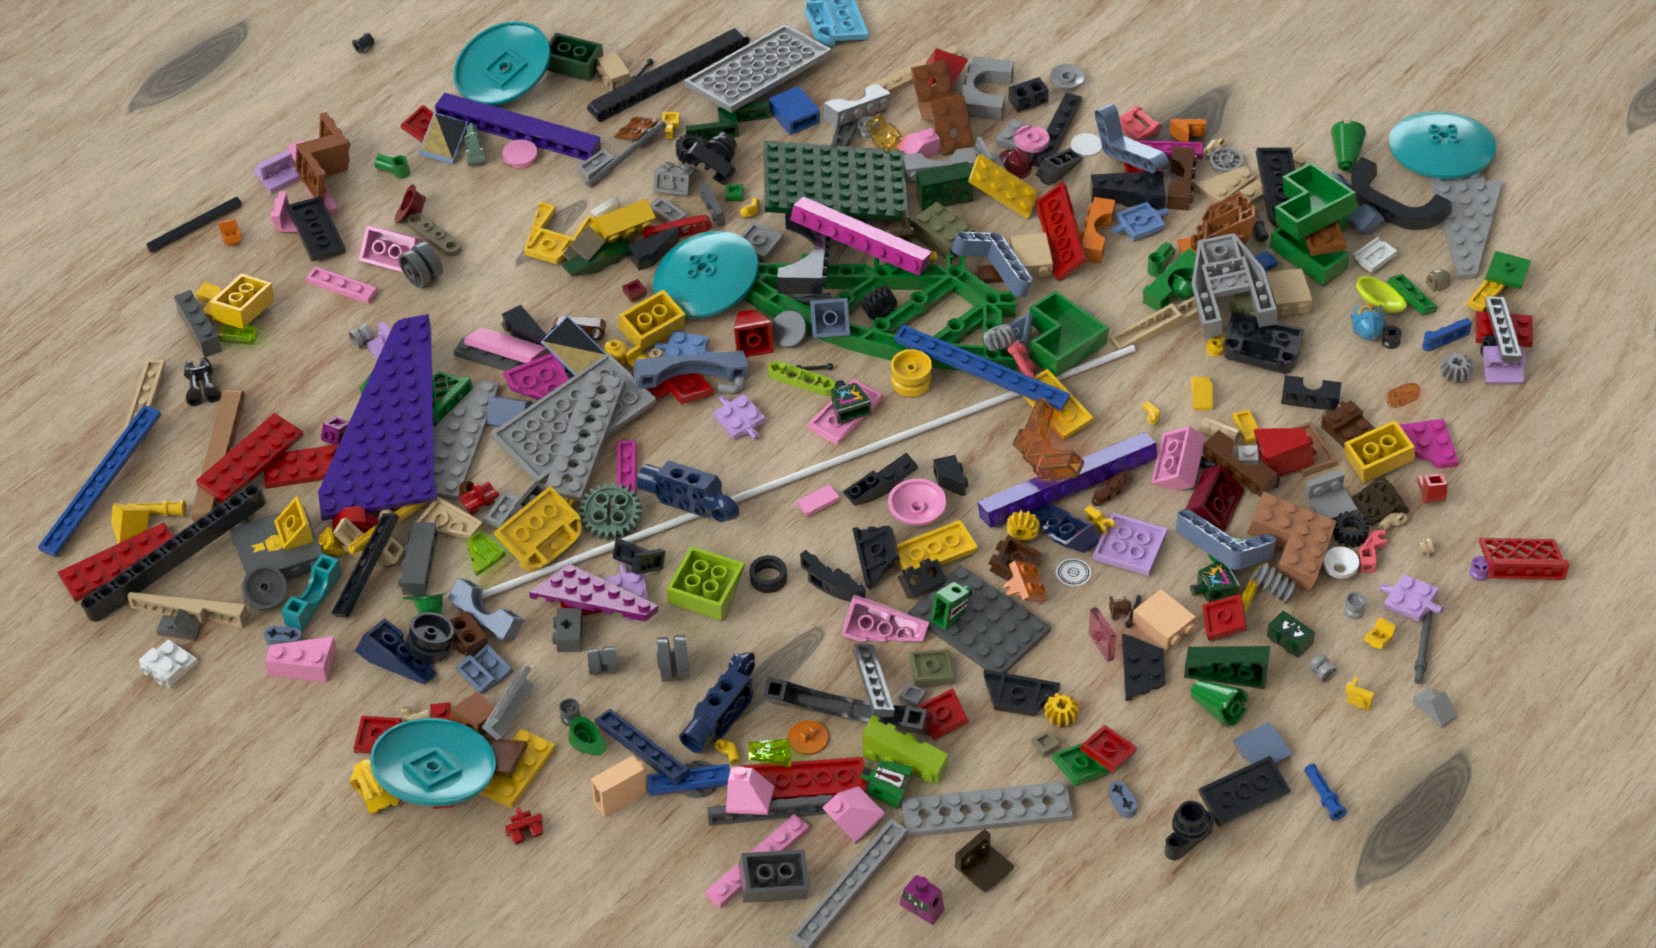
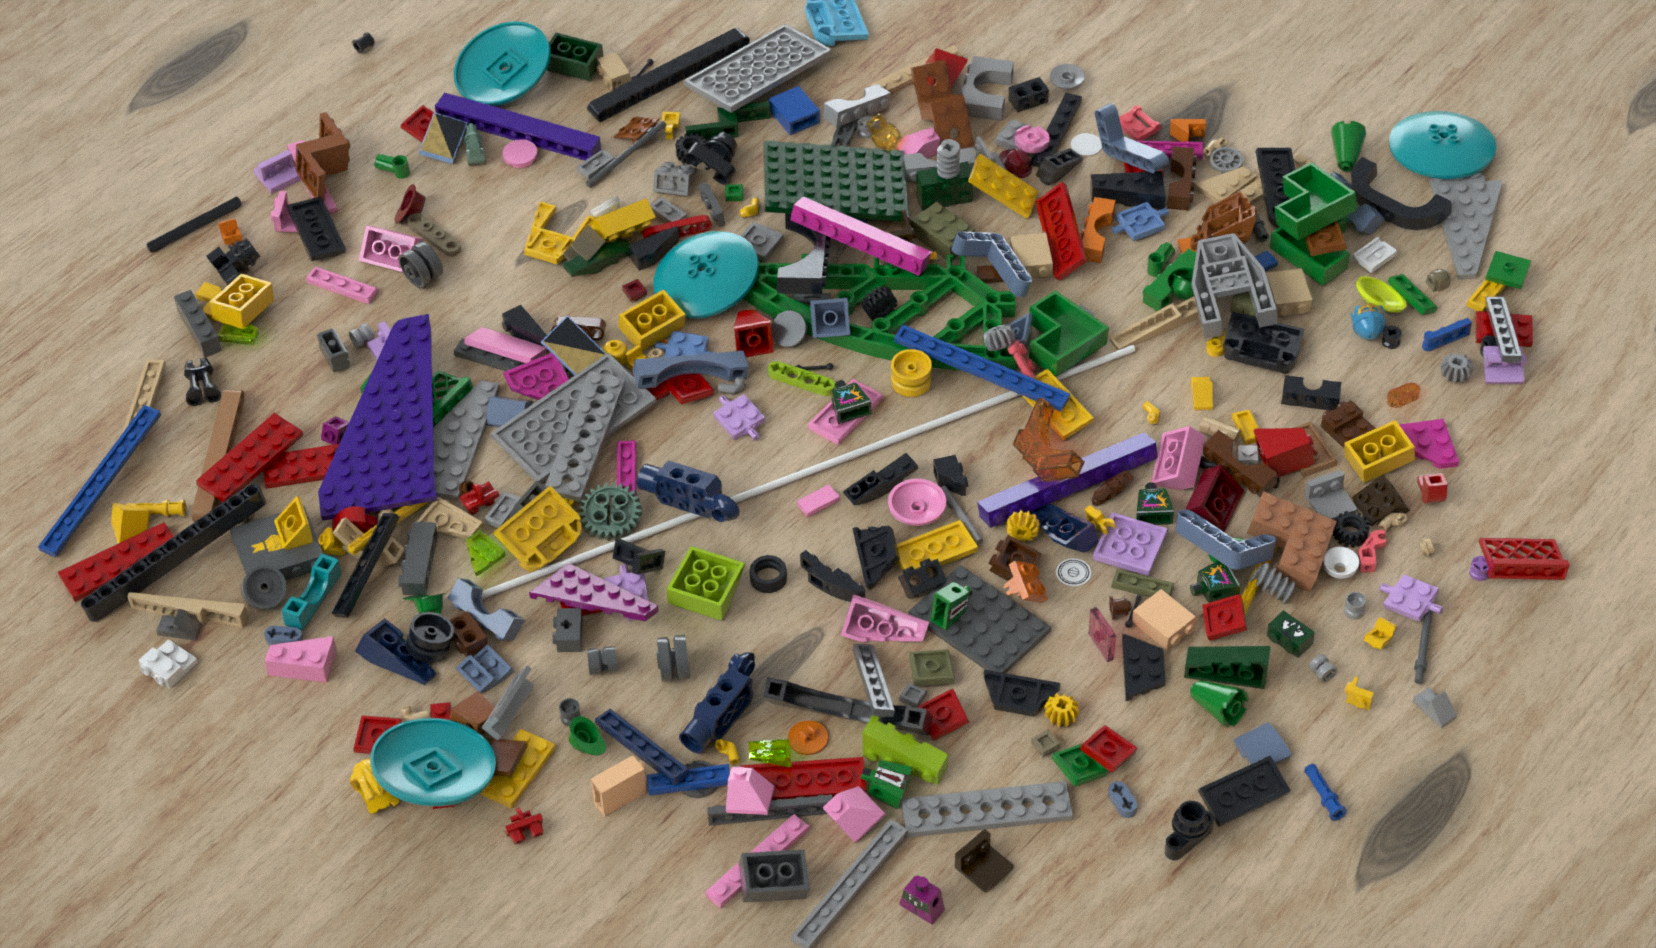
none -> black beam [206,238,261,285]
none -> dark grey brick [317,328,350,372]
none -> light grey piece [937,139,960,179]
none -> light grey bar [941,486,983,545]
none -> olive tile [1111,569,1174,597]
none -> dark green torso [1136,482,1174,525]

